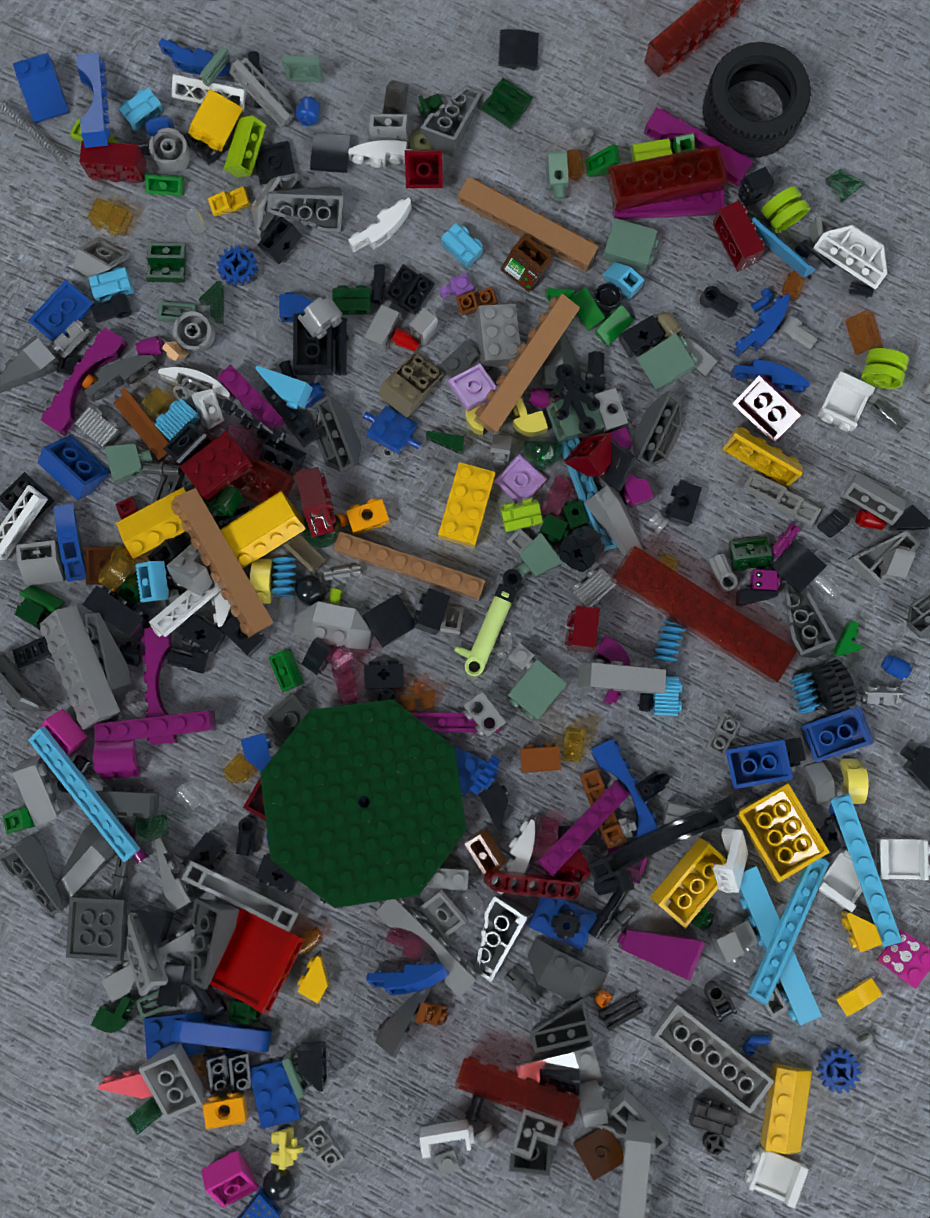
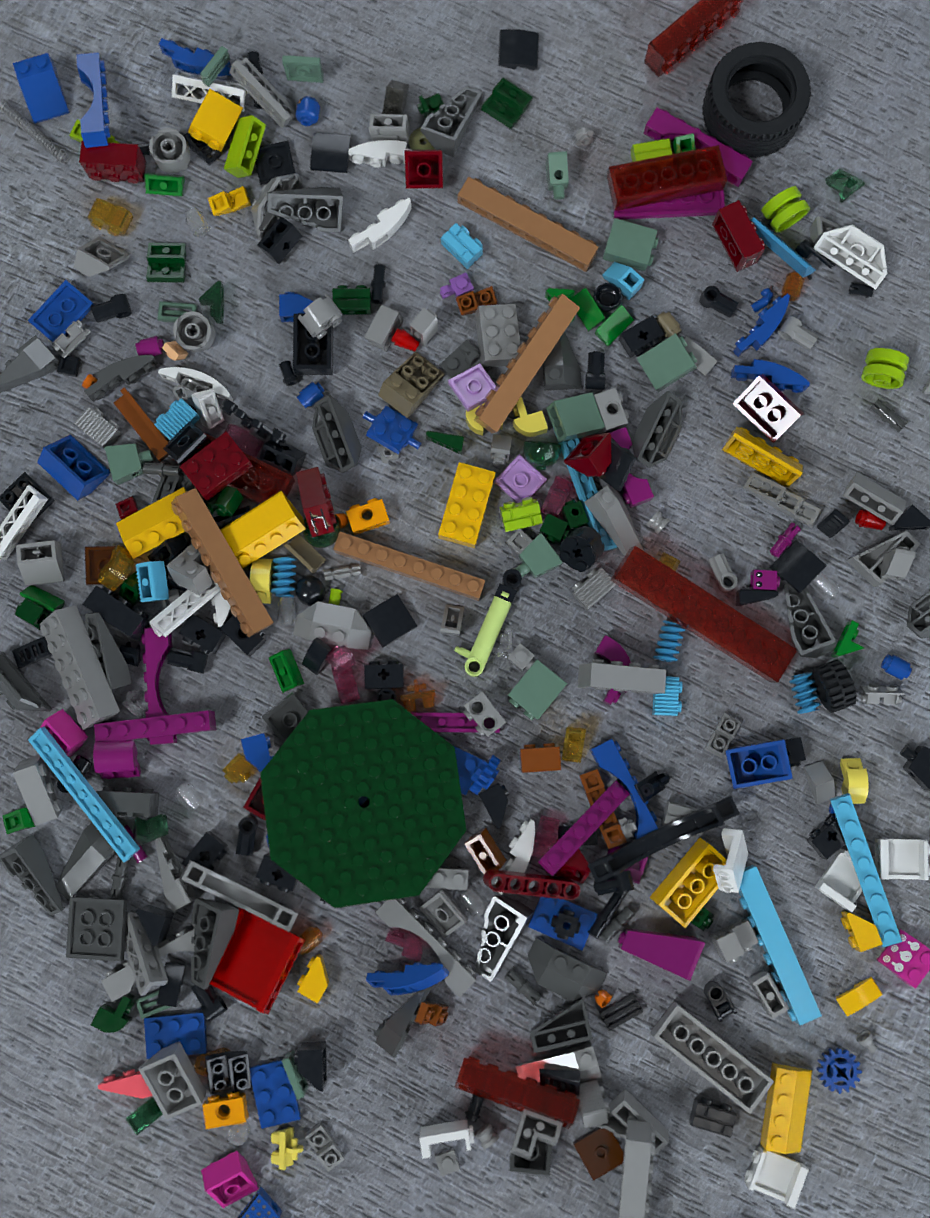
magenta arch [41,327,128,437] -> none
blue slope [54,503,86,582] -> none
medium azure brick [89,266,134,303] -> none
medium azure brick [118,87,164,132] -> none
clear yellow brick [141,386,173,418] -> none
blue brick [145,115,174,137] -> none
blue beam [171,1018,272,1052] -> none
blue gear [216,245,258,287] -> none
magenta arch [217,364,285,430] -> none
dark green bracket [228,999,261,1025] -> none
medium azure slope [255,366,313,409] -> none
black slope [262,385,319,448] -> none
black hair [262,1168,295,1201] -> none
black pin [334,318,349,376] -> none
black slope [383,264,435,315] -> none
black brick [413,588,450,635] -> none
reddish brown slope [500,234,554,292] -> none
magenta brick [529,388,557,410] -> none
black plant [548,364,600,434] -> none
dark red brick [564,606,600,653] -> none
clear orange brick [567,149,584,179] -> none
green slope [585,144,621,177] -> none
black pin [637,693,653,712] -> none
black brick [665,481,702,527] -> none
black wheel [702,1131,725,1155] -> none
dark green bracket [729,537,772,571] -> none
yellow slope [736,783,830,882] -> none
black brick [738,166,774,207] -> none
blue arm [743,1034,770,1056] -> none
medium azure plate [747,857,829,1005] -> none
blue slope [801,706,875,763] -> none
white panel [817,371,875,432] -> none
clear orange panel [845,311,884,355] -> none

